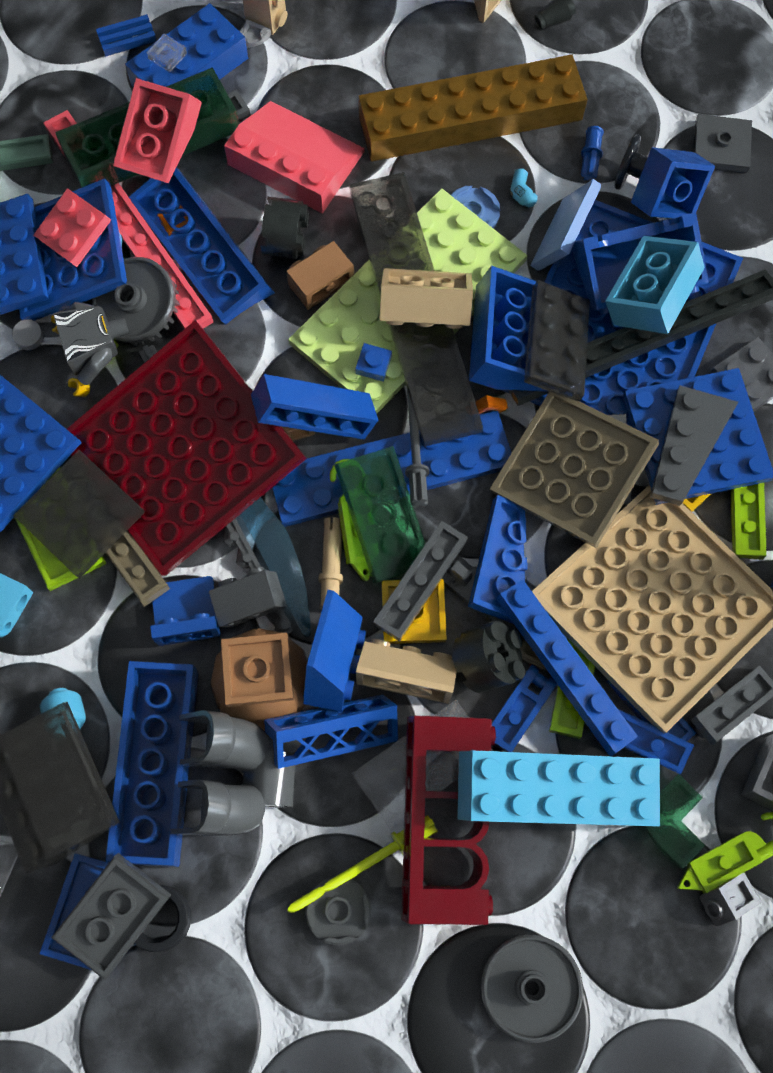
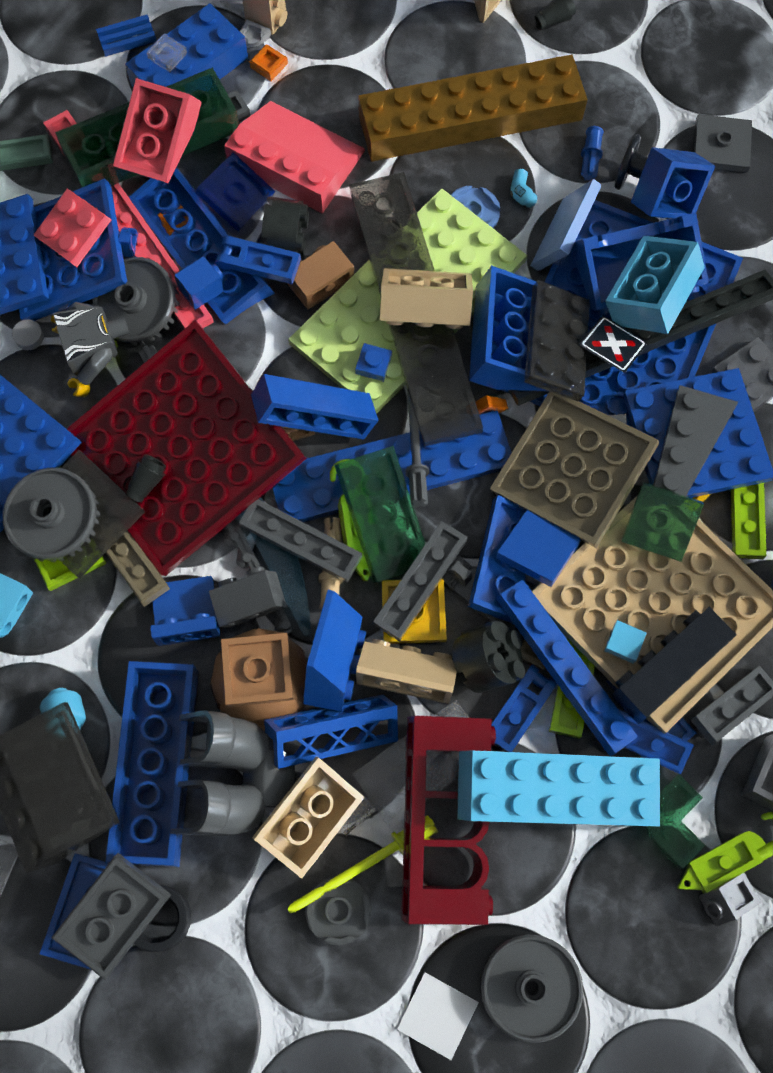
none -> dark grey wheel [3,468,100,562]
none -> blue tile [118,227,138,257]
none -> pearl dark grey cone [126,454,166,502]
none -> blue brick [175,256,224,310]
none -> clear blue plate [195,152,276,232]
none -> blue plate [215,236,301,284]
none -> dark grey plate [239,499,363,583]
none -> orange tile [249,44,288,81]
none -> tan slope [252,756,365,878]
none -> clear pin [341,795,376,836]
none -> white sticker [397,972,479,1060]
none -> blue tile [496,510,581,587]
none -> black sticker [579,315,648,373]
none -> medium azure tile [604,620,647,664]
none -> black brick [612,606,737,725]
none -> clear green tile [621,482,704,562]

